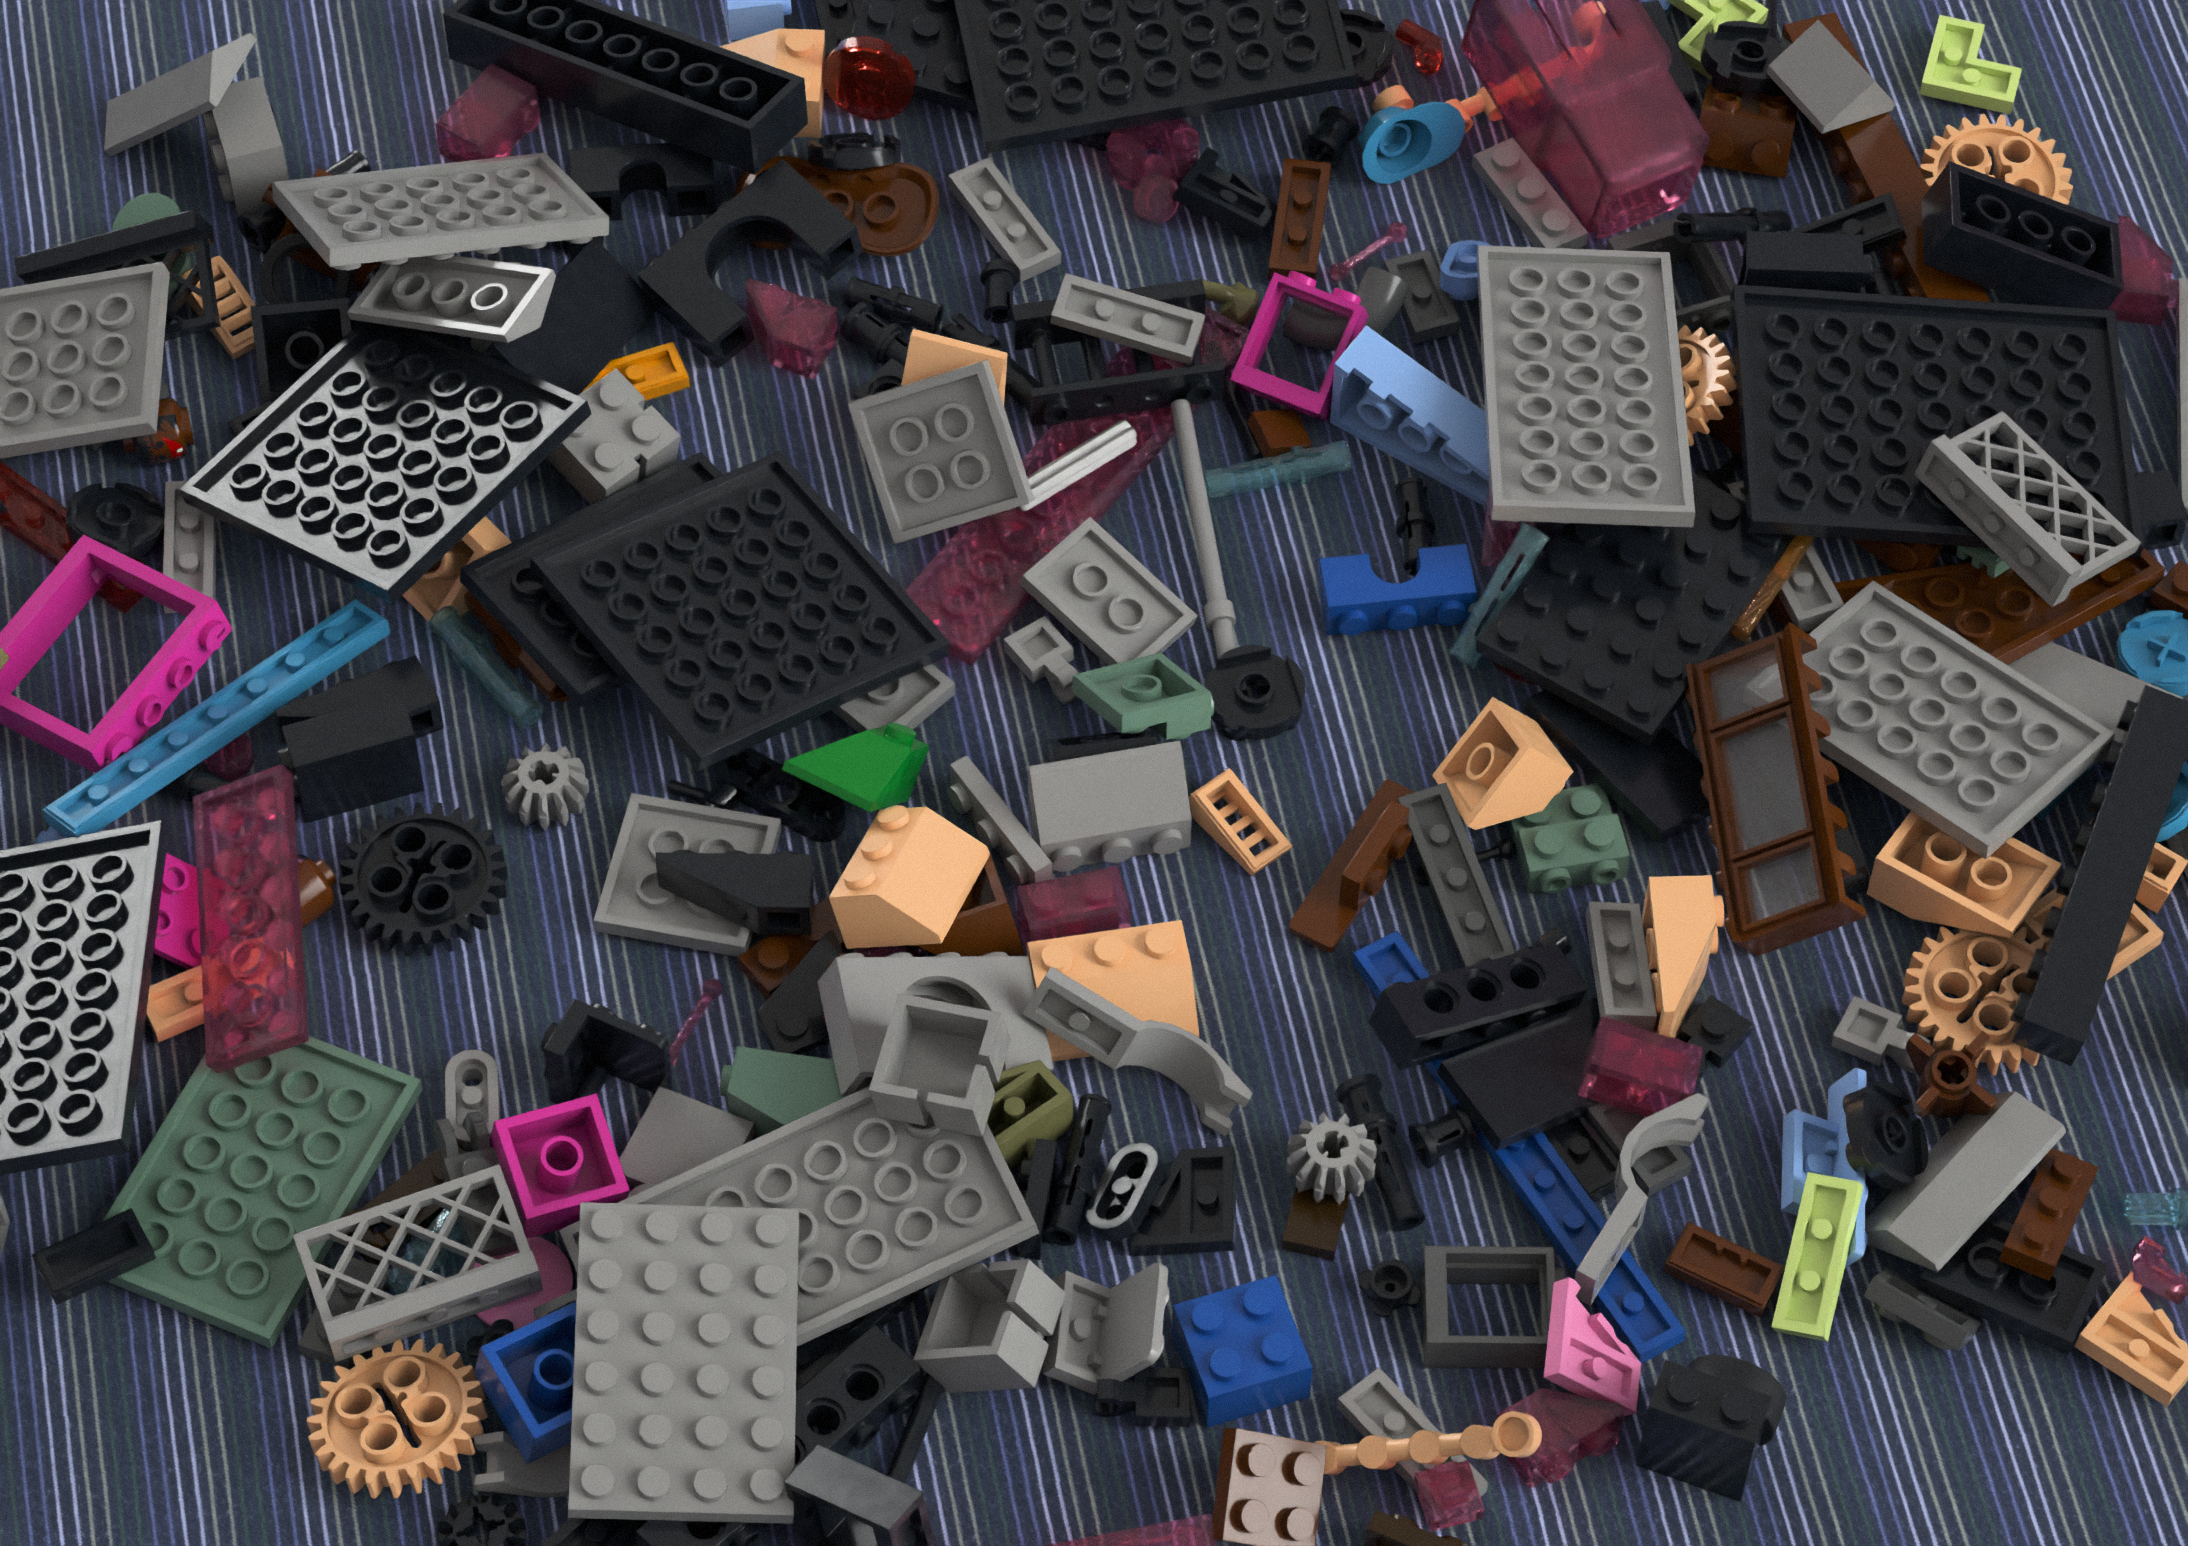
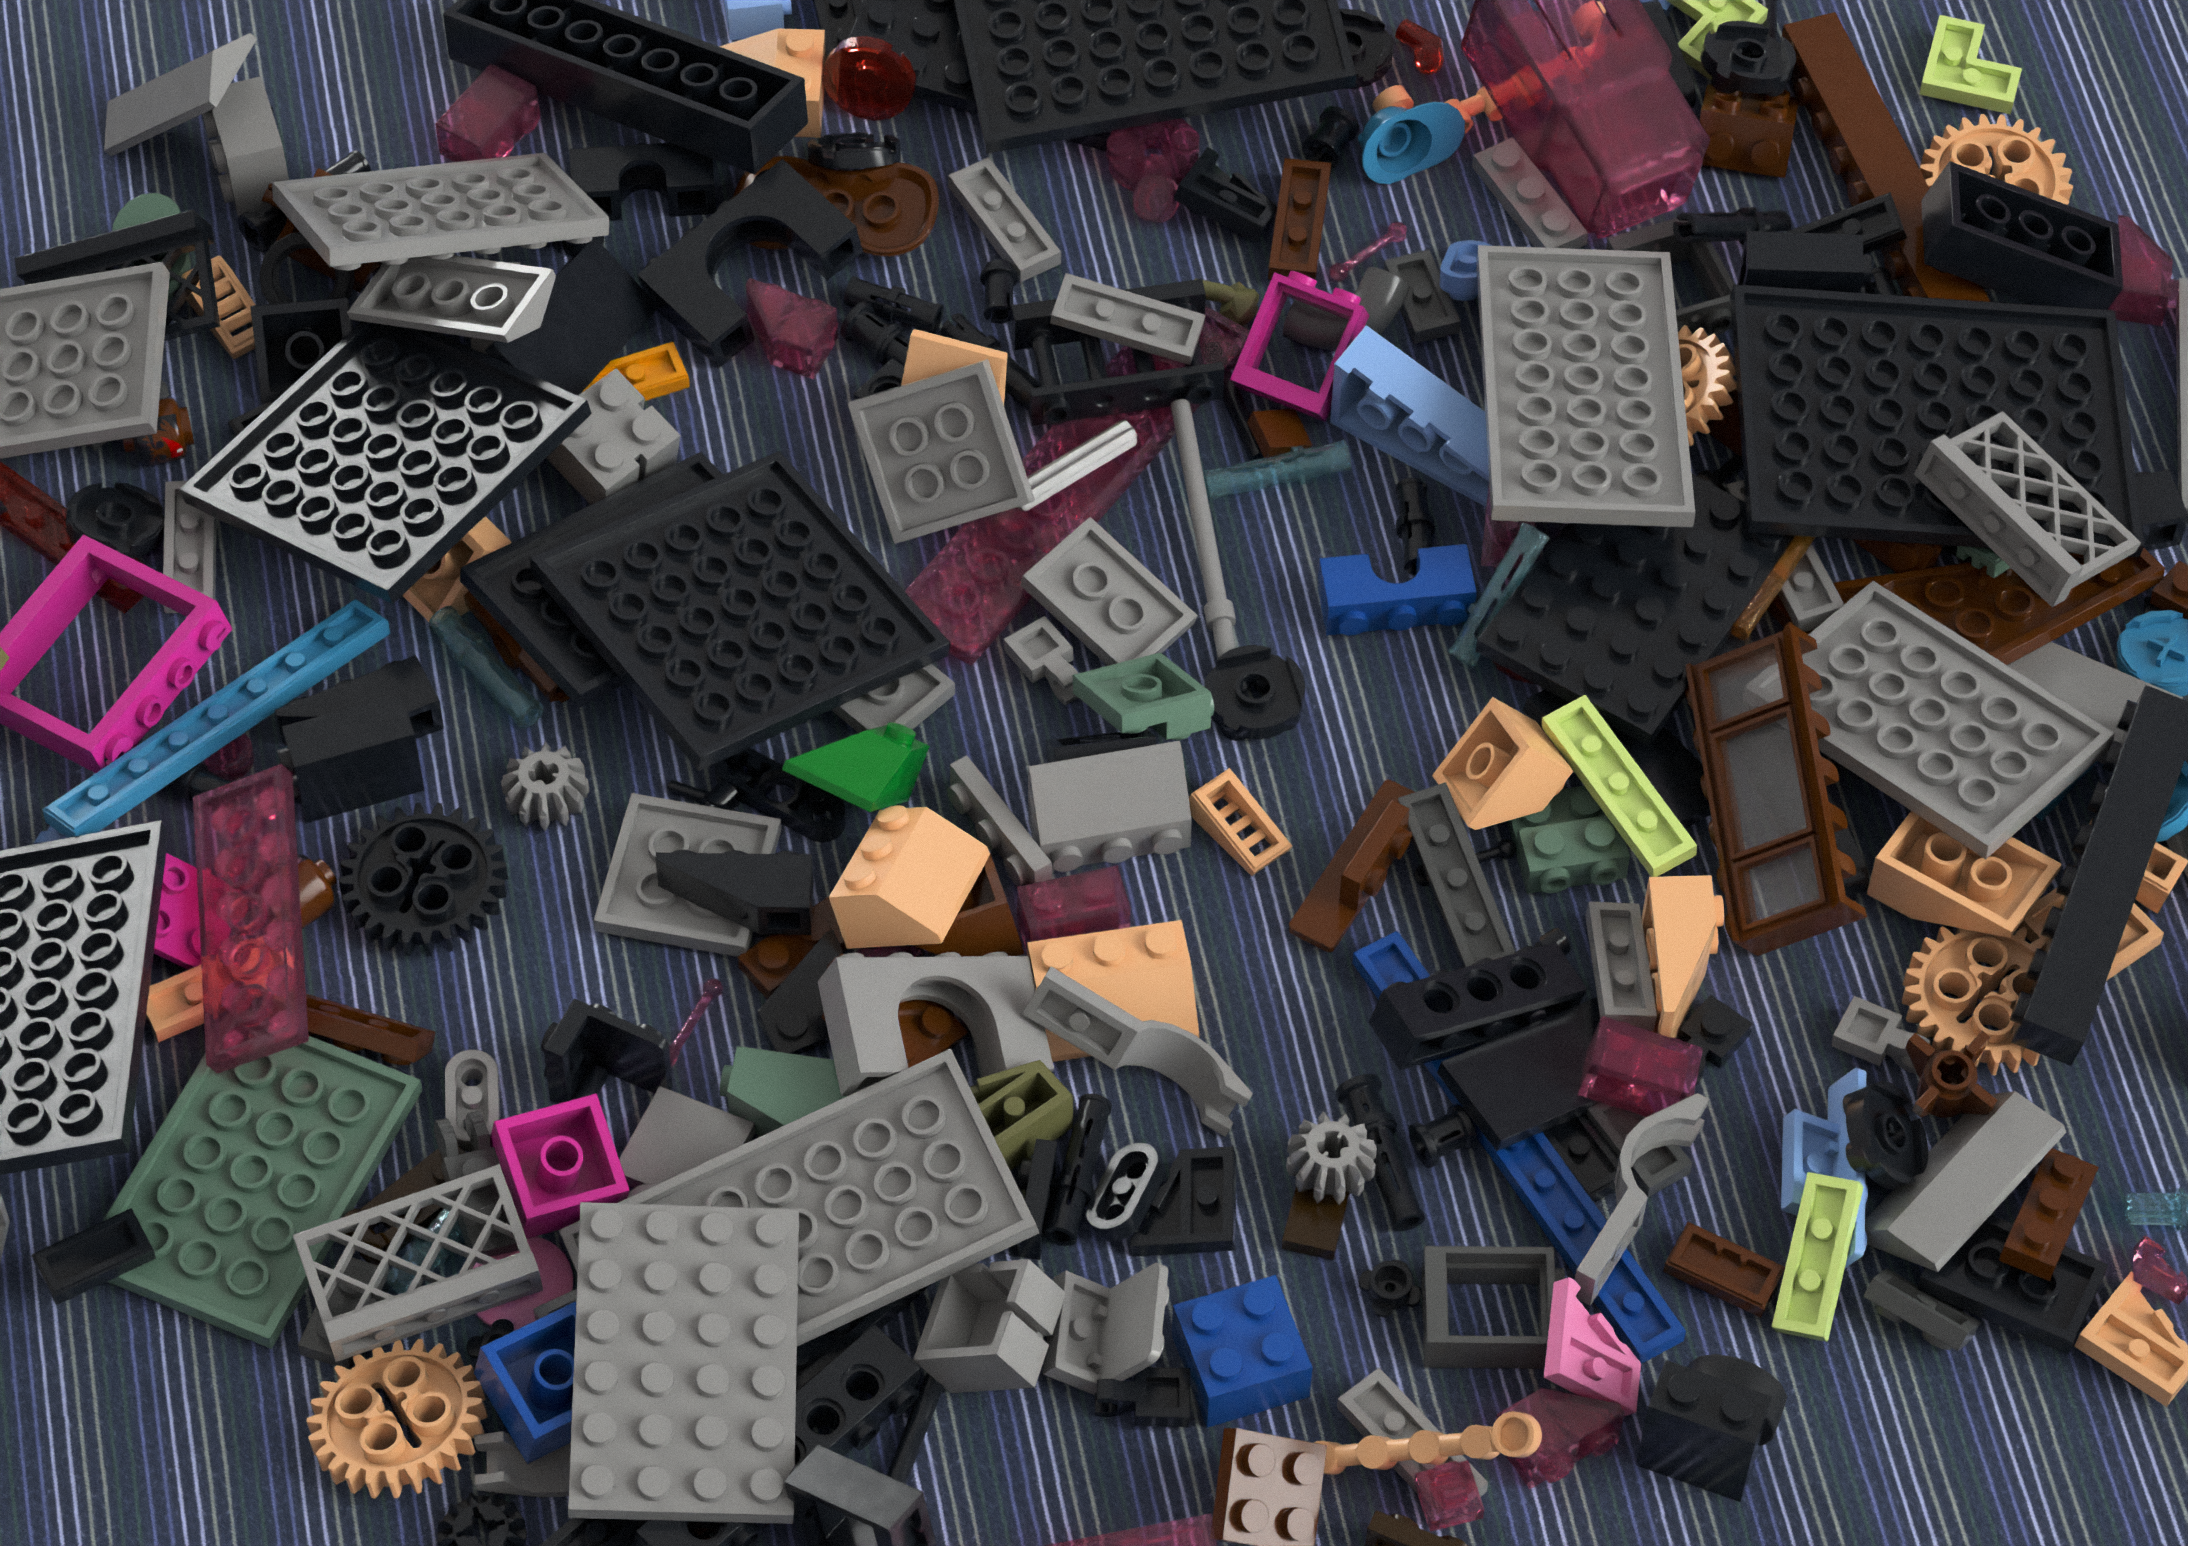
light grey piece [869,993,1011,1137] -> none
light grey slope [1766,20,1896,134] -> none
none -> reddish brown plate [268,989,436,1065]
none -> yellowish green plate [1542,695,1697,877]

